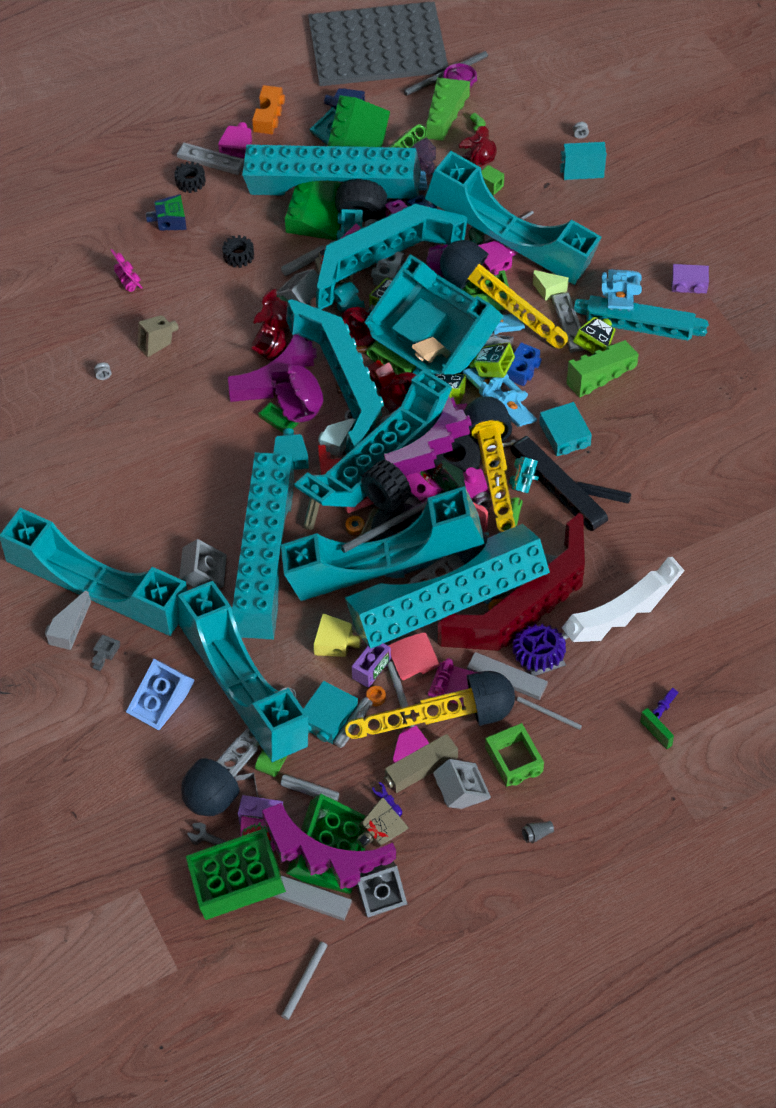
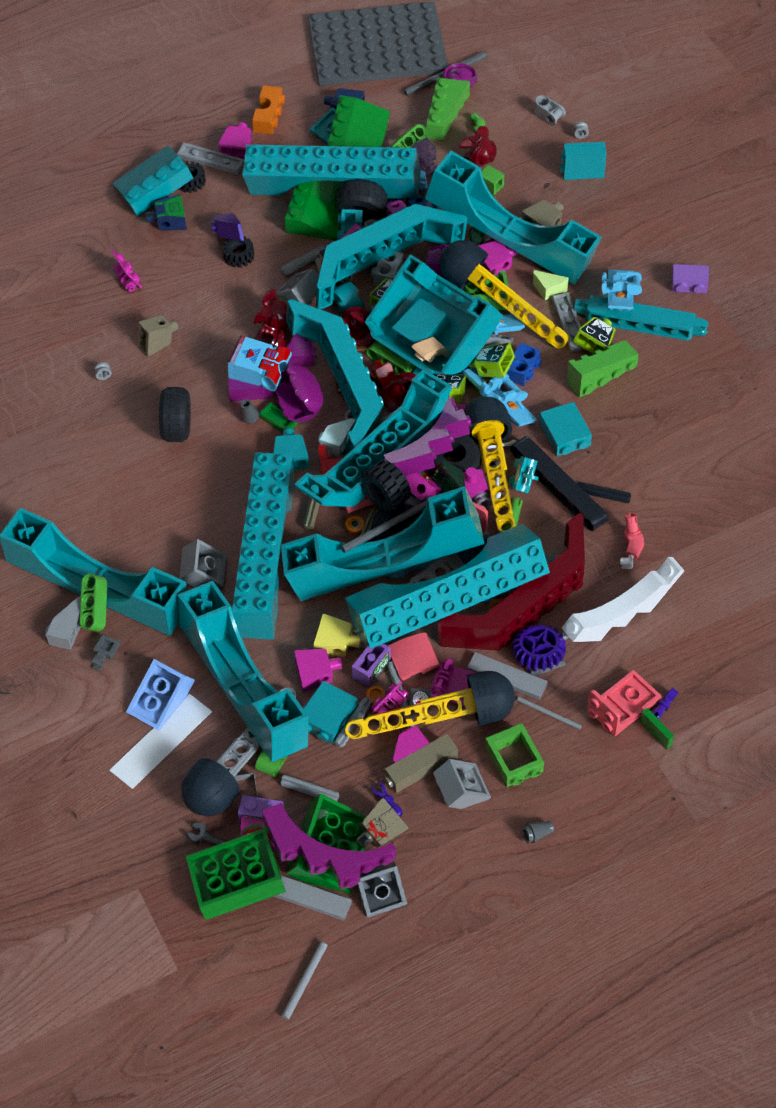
none -> bright green beam [80,573,107,632]
none -> white sticker [110,694,212,789]
none -> teal slope [112,145,193,217]
none -> black tyre [159,387,191,442]
none -> dark purple slope [211,212,244,241]
none -> medium azure piece [228,335,292,391]
none -> dark grey cone [240,399,259,424]
none -> dark pink torso [294,649,342,692]
none -> dark pink hinge [370,681,409,722]
none -> tile [410,688,431,710]
none -> dark tan torso [522,200,564,226]
none -> light grey piece [534,95,566,126]
none -> coral bracket [587,670,662,736]
none -> coral arm [620,512,644,569]

